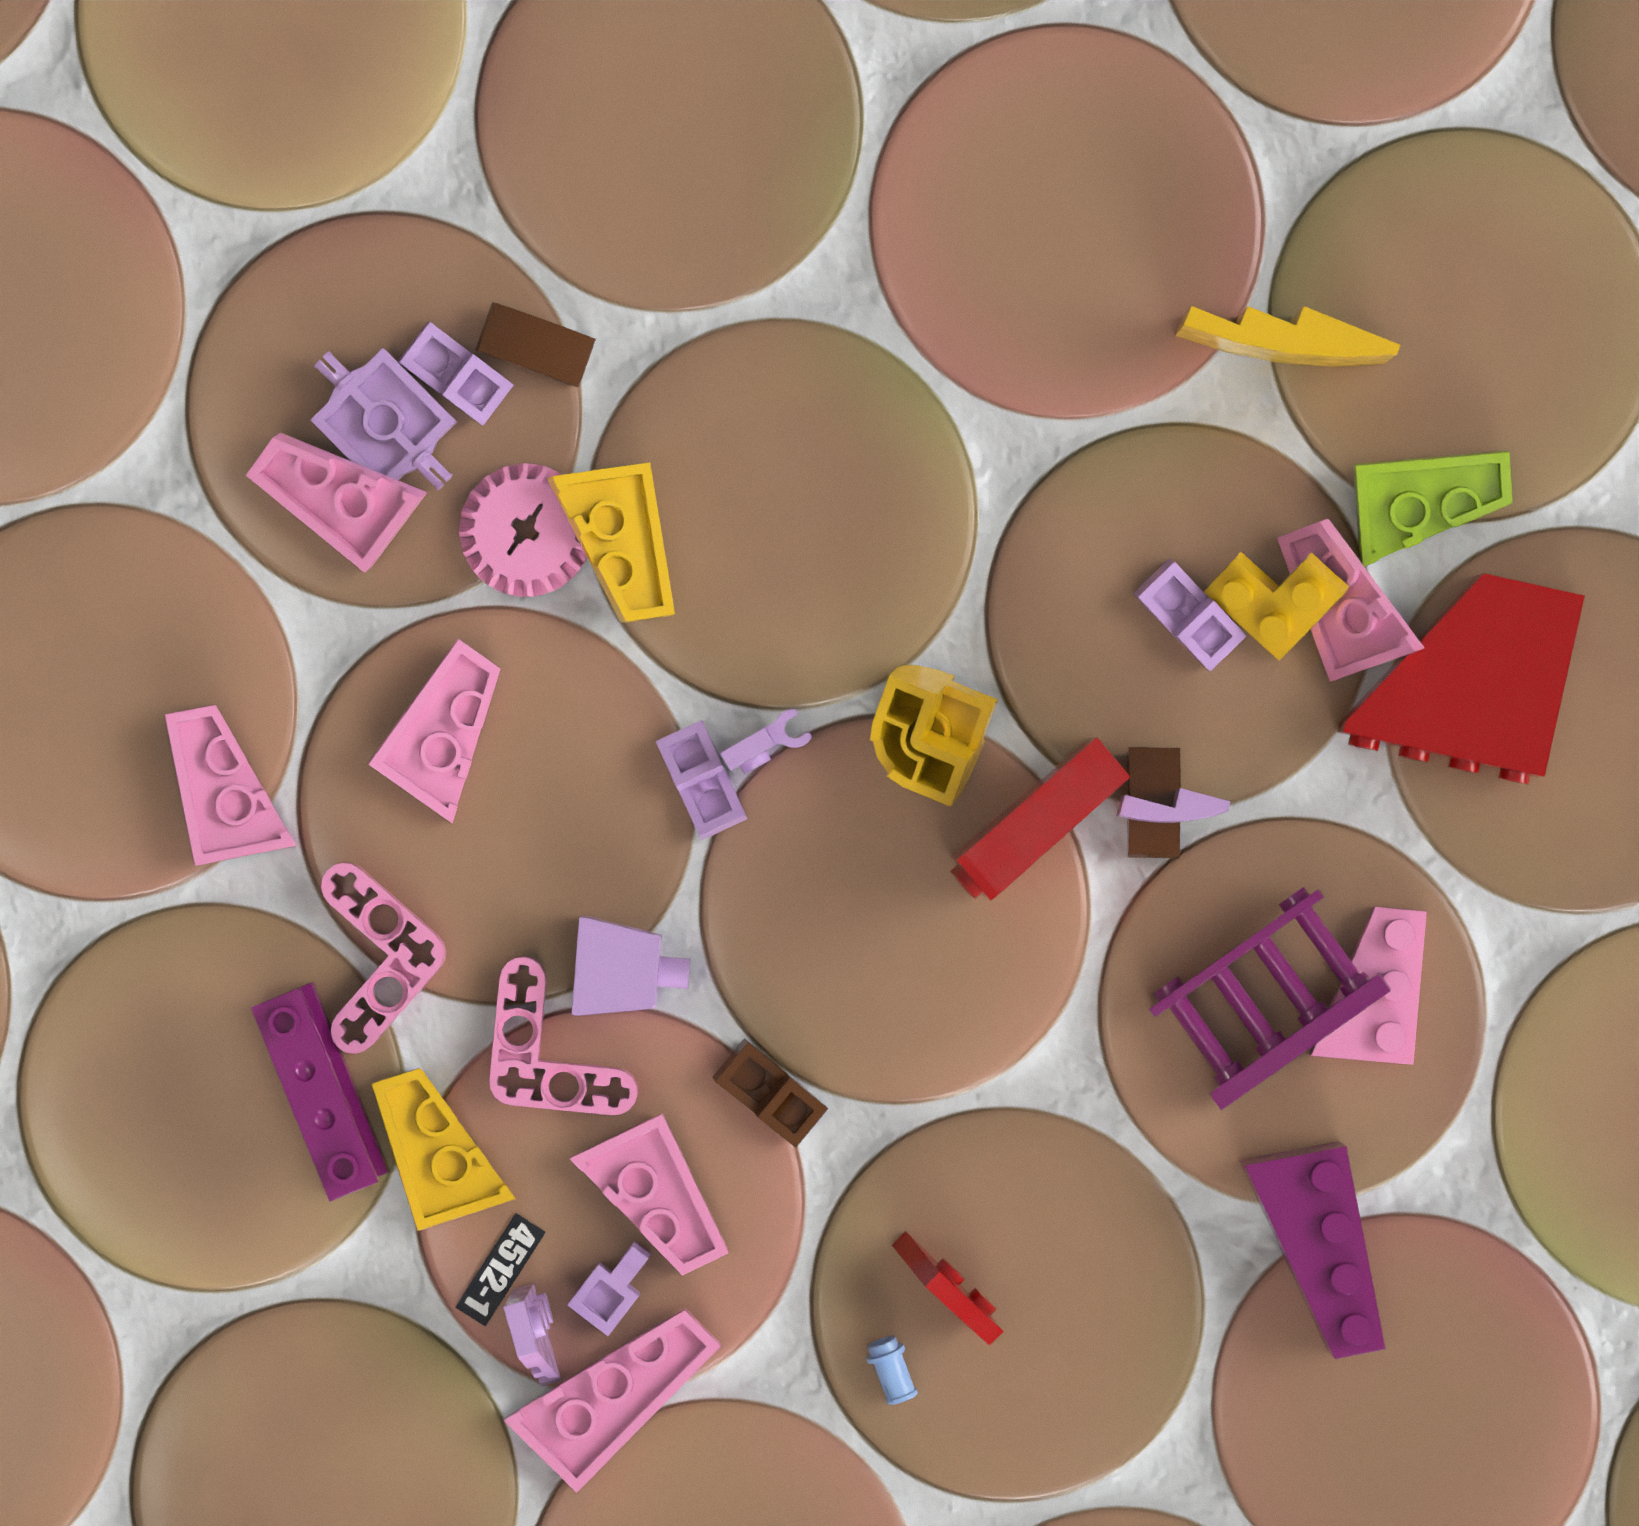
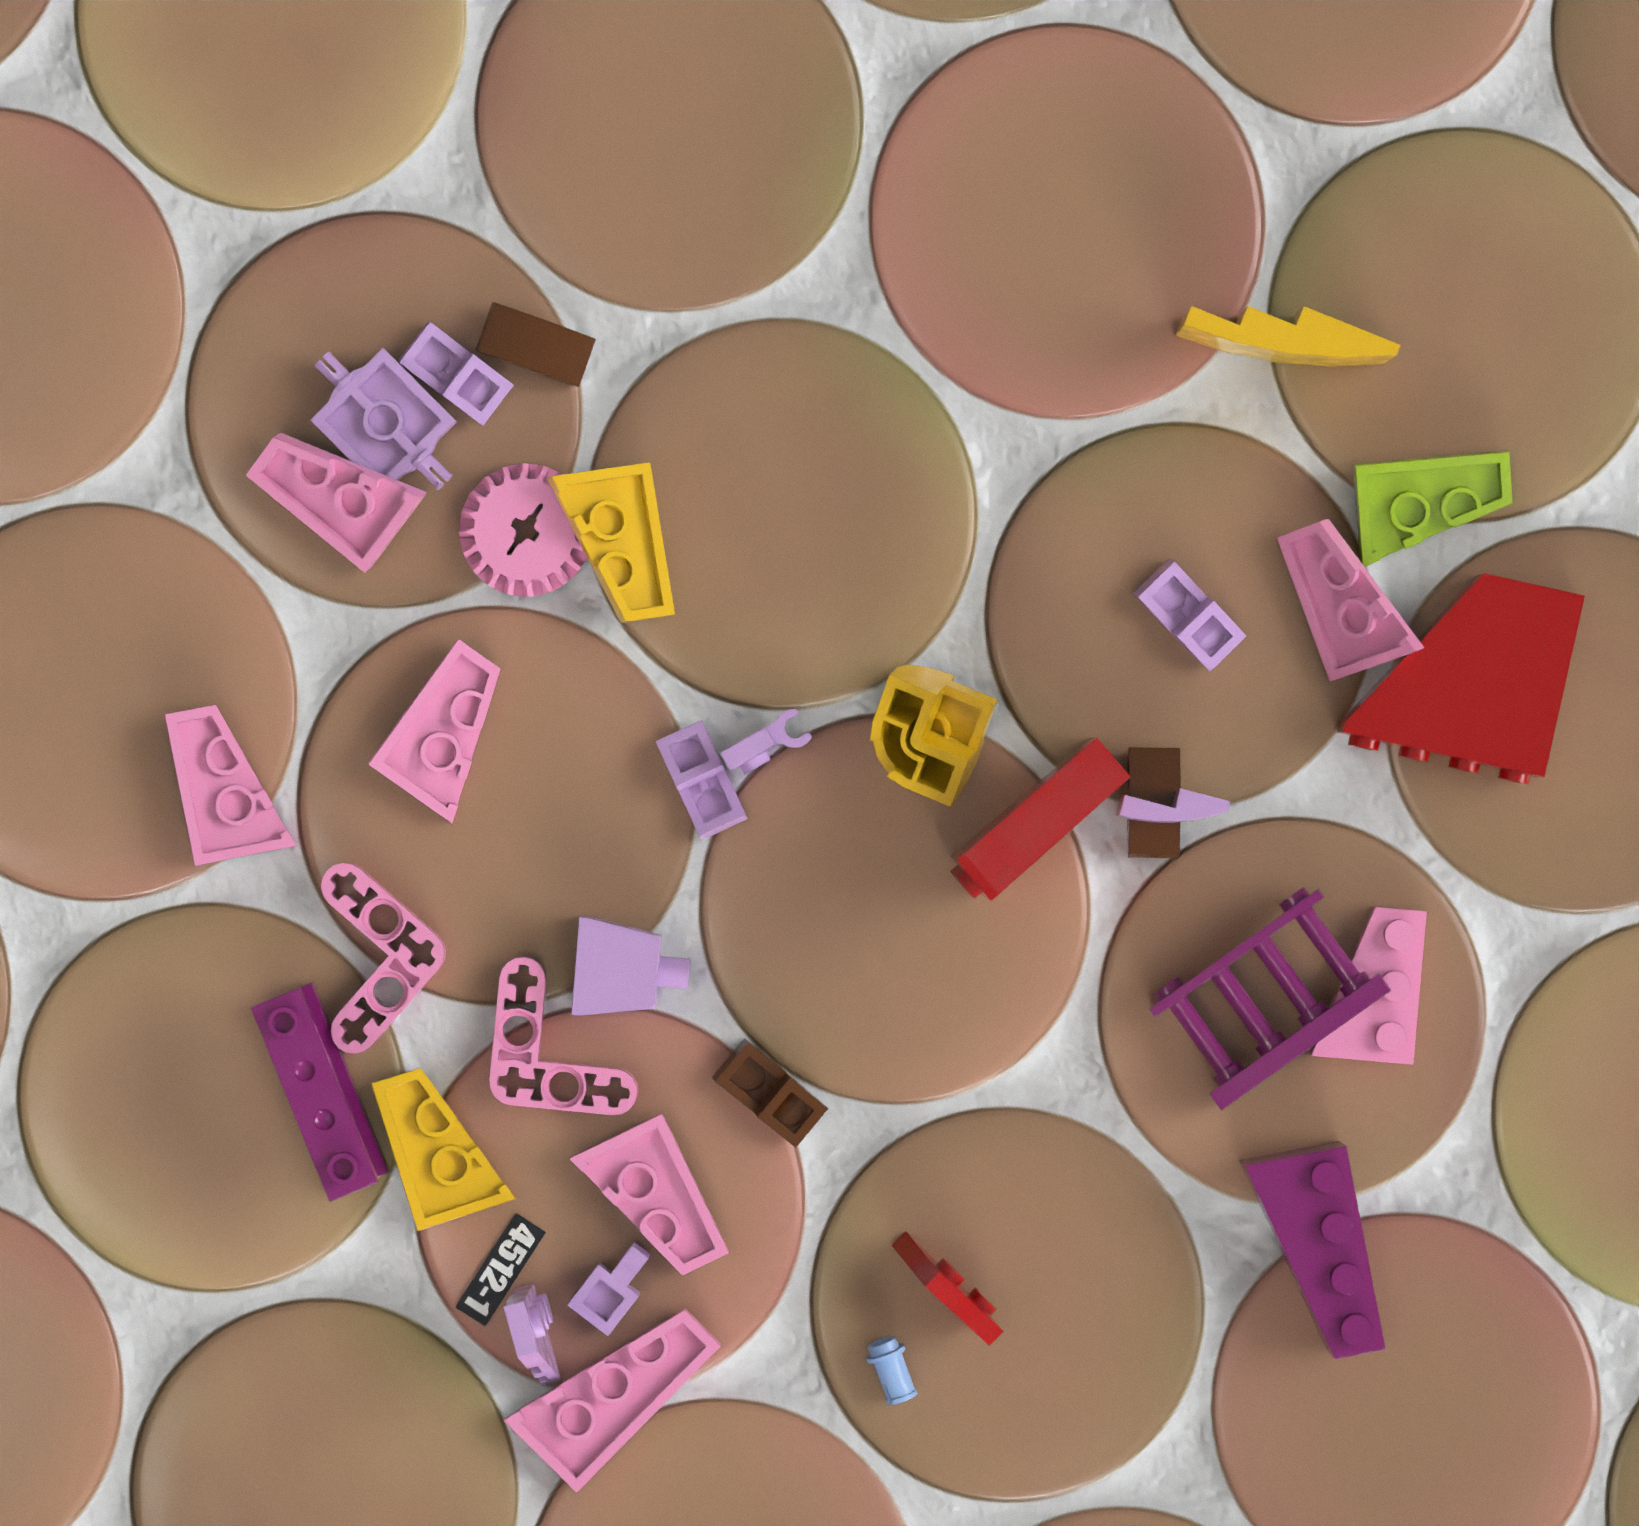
yellow plate [1204,552,1349,661] -> none

